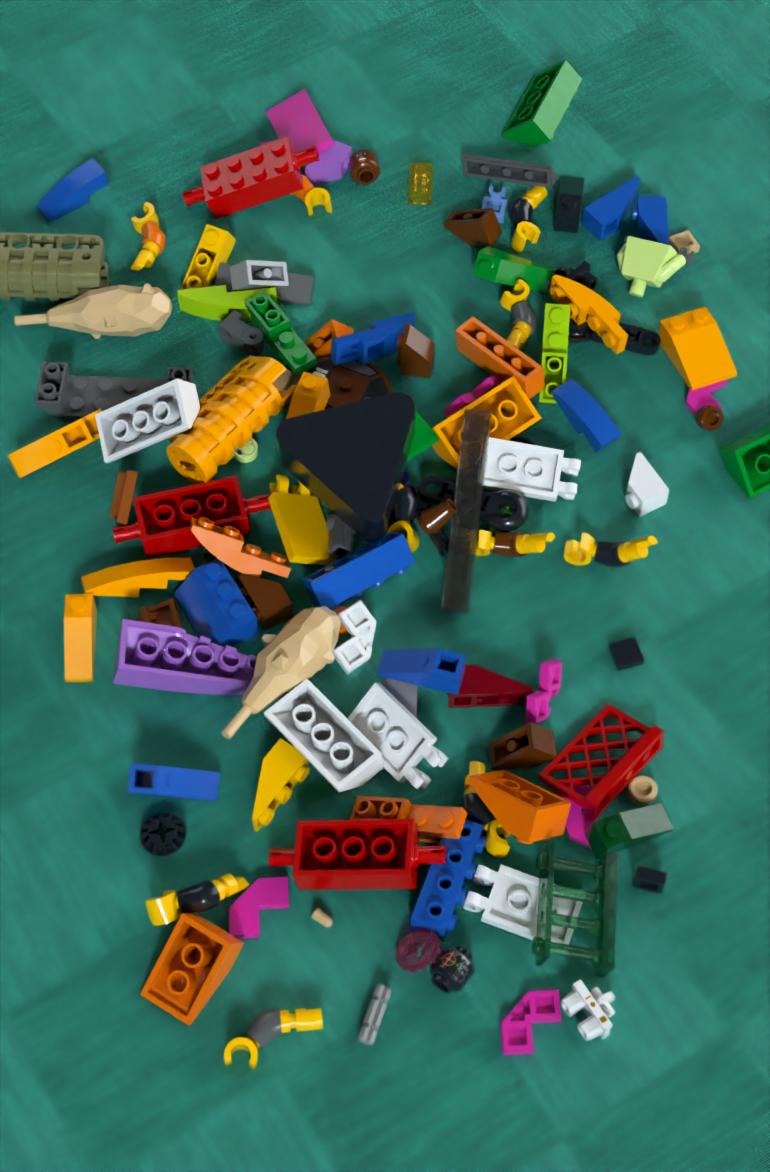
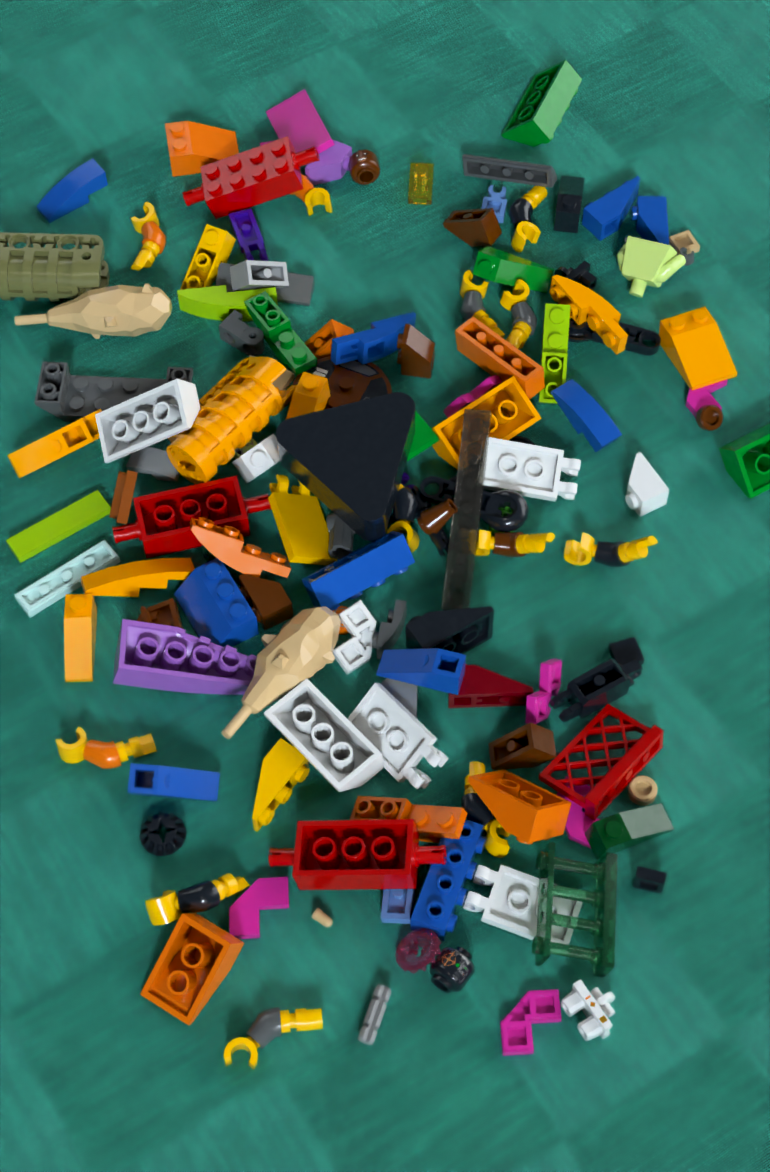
none -> lime tile [6,490,111,563]
none -> light aqua tile [14,539,120,618]
none -> yellow piece [55,726,157,769]
none -> light grey slope [126,447,180,482]
none -> orange slope [165,121,239,177]
none -> dark purple hinge [228,208,268,261]
none -> white slope [232,434,280,483]
none -> dark grey slope [372,600,407,659]
none -> medium blue plate [381,889,415,924]
none -> black slope [406,606,494,654]
none -> piece [460,270,505,338]
none -> black hinge [549,659,643,723]

